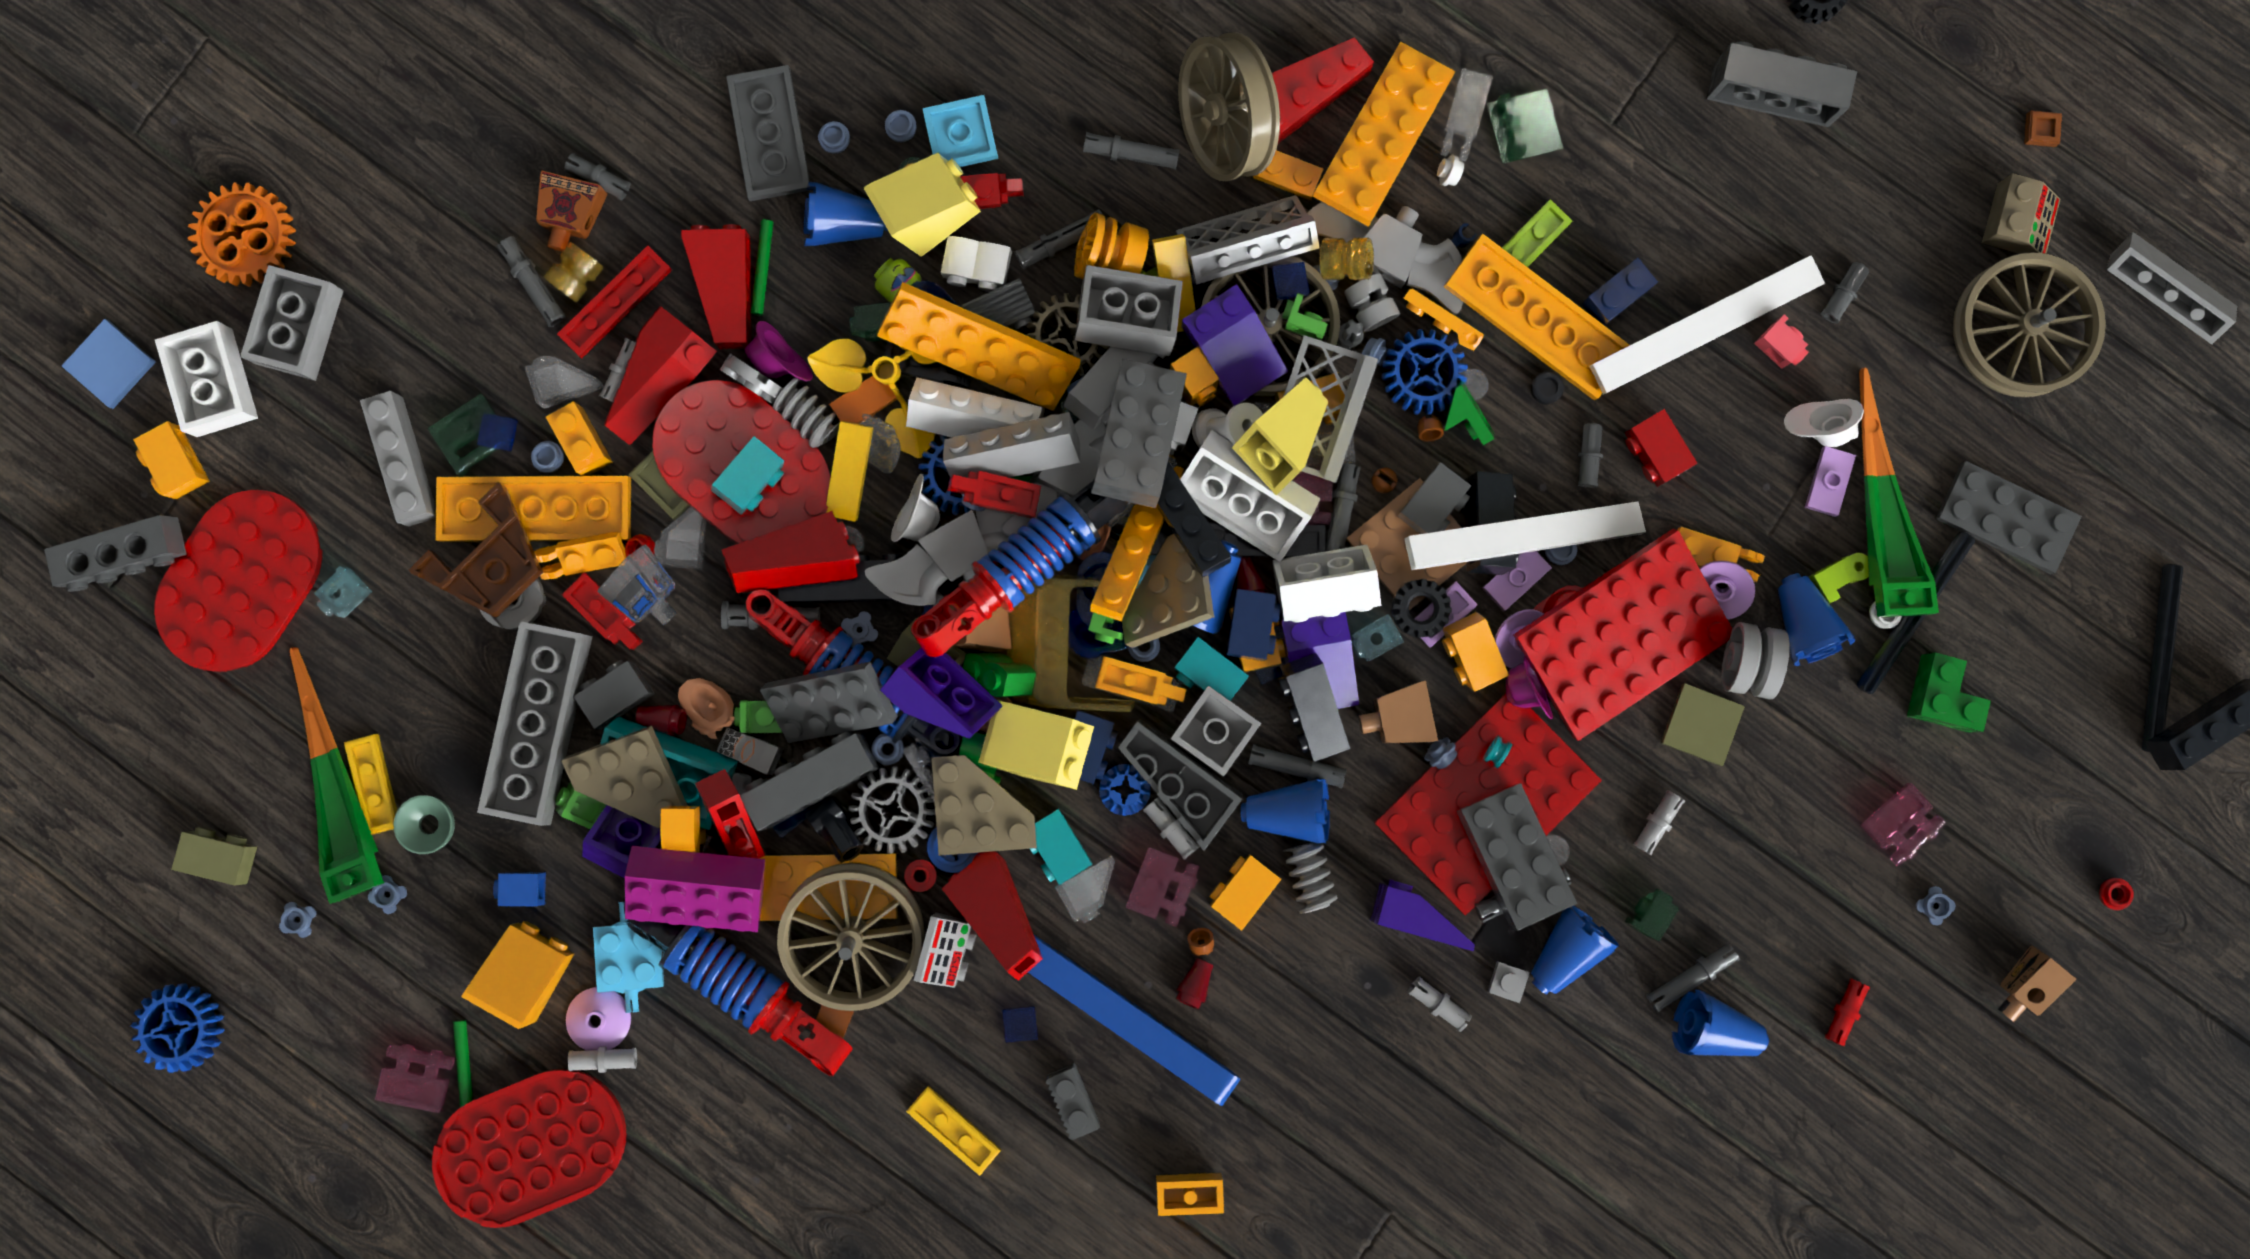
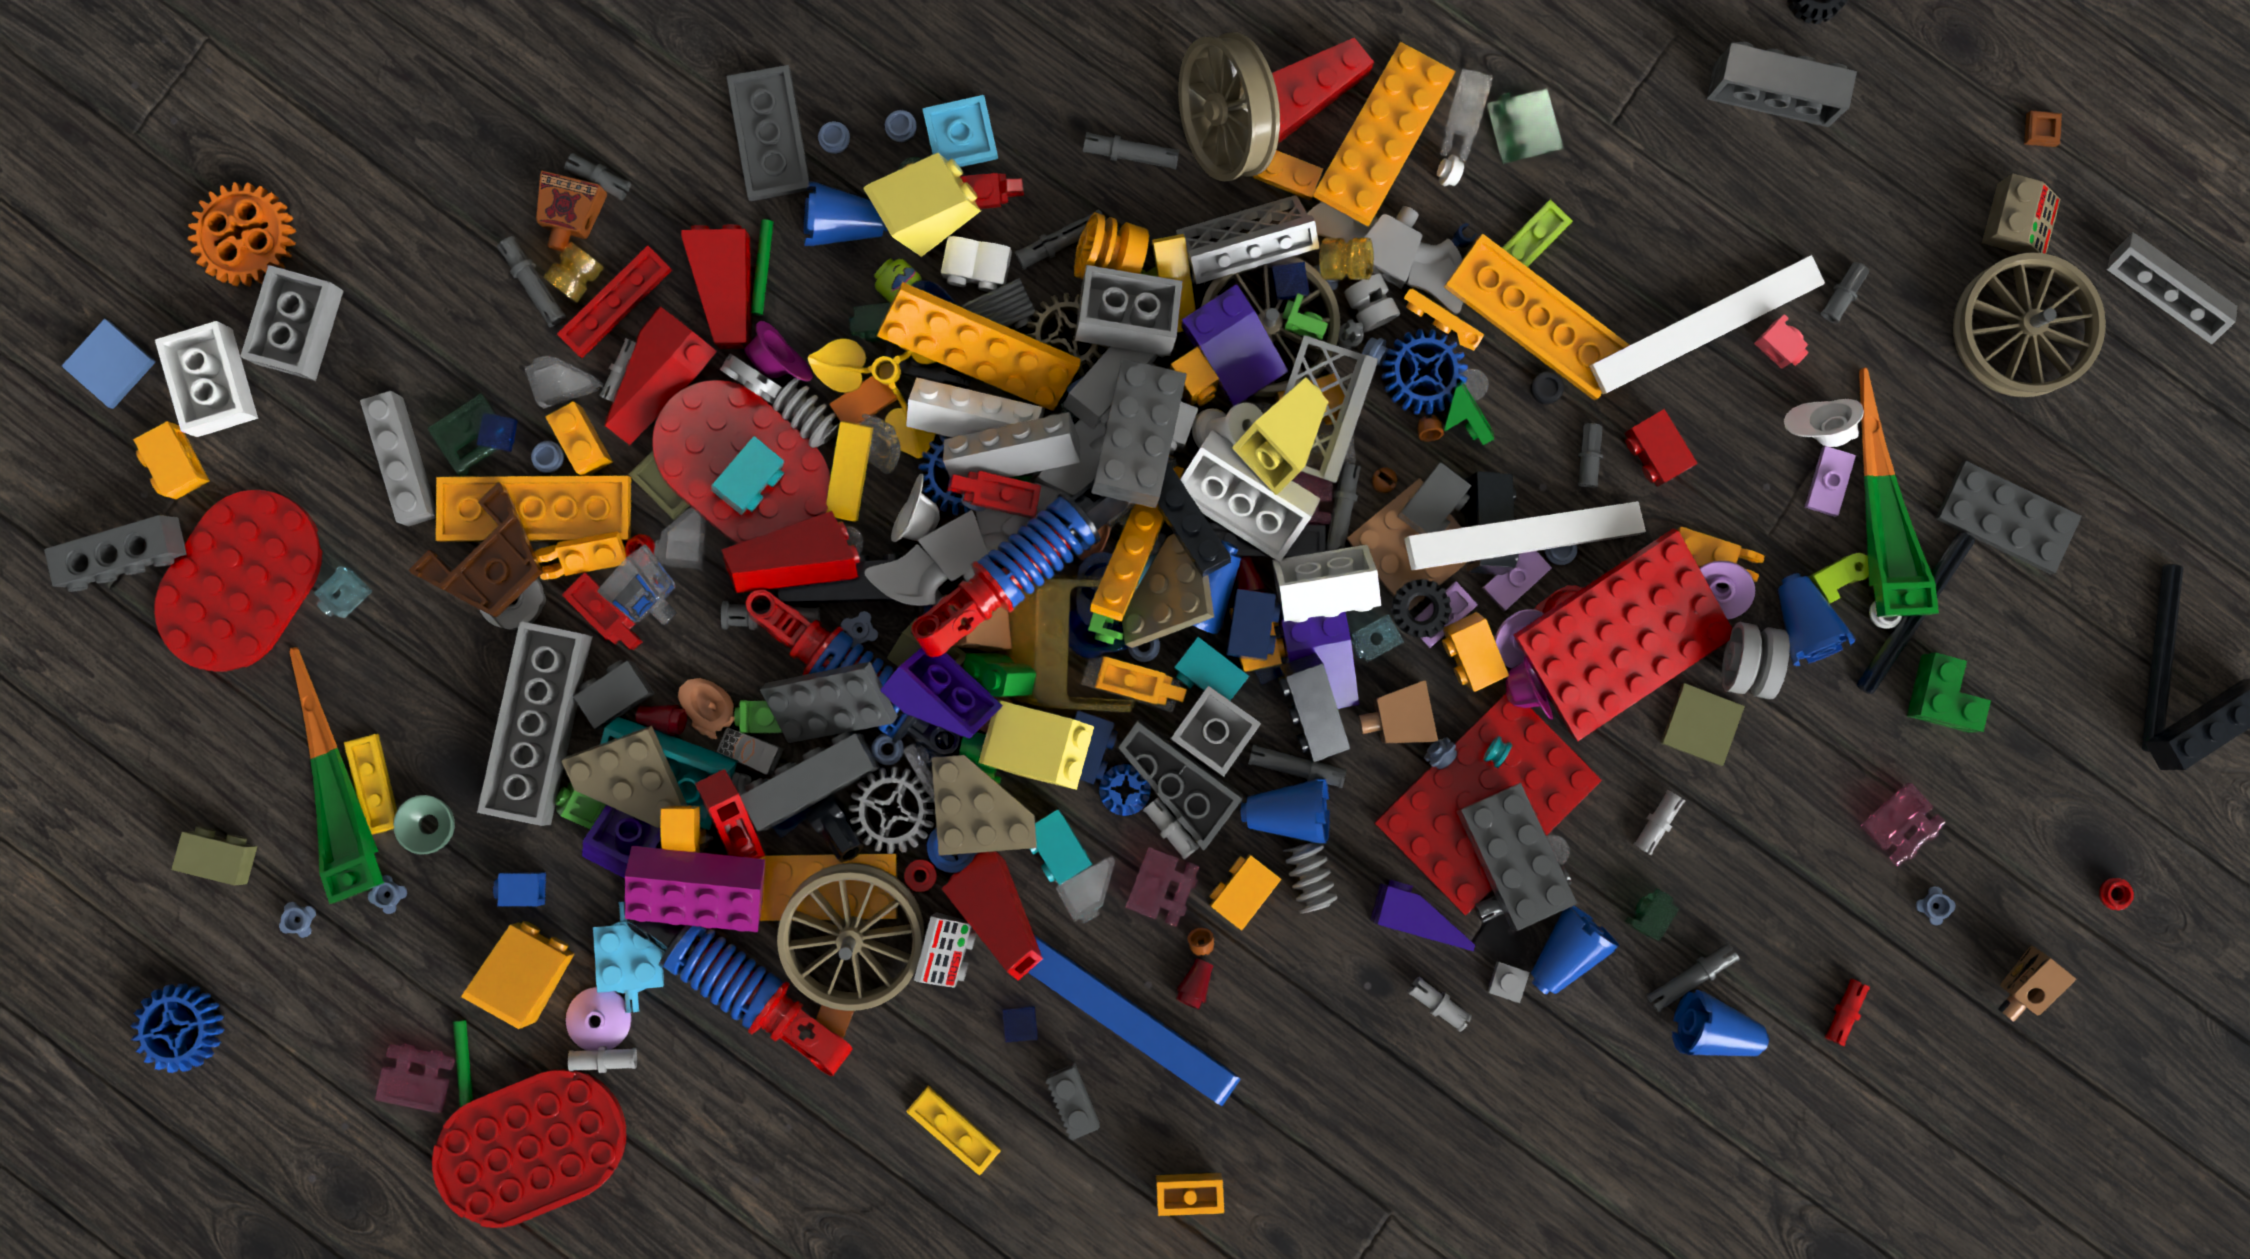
dark blue brick [1581,258,1658,326] -> none

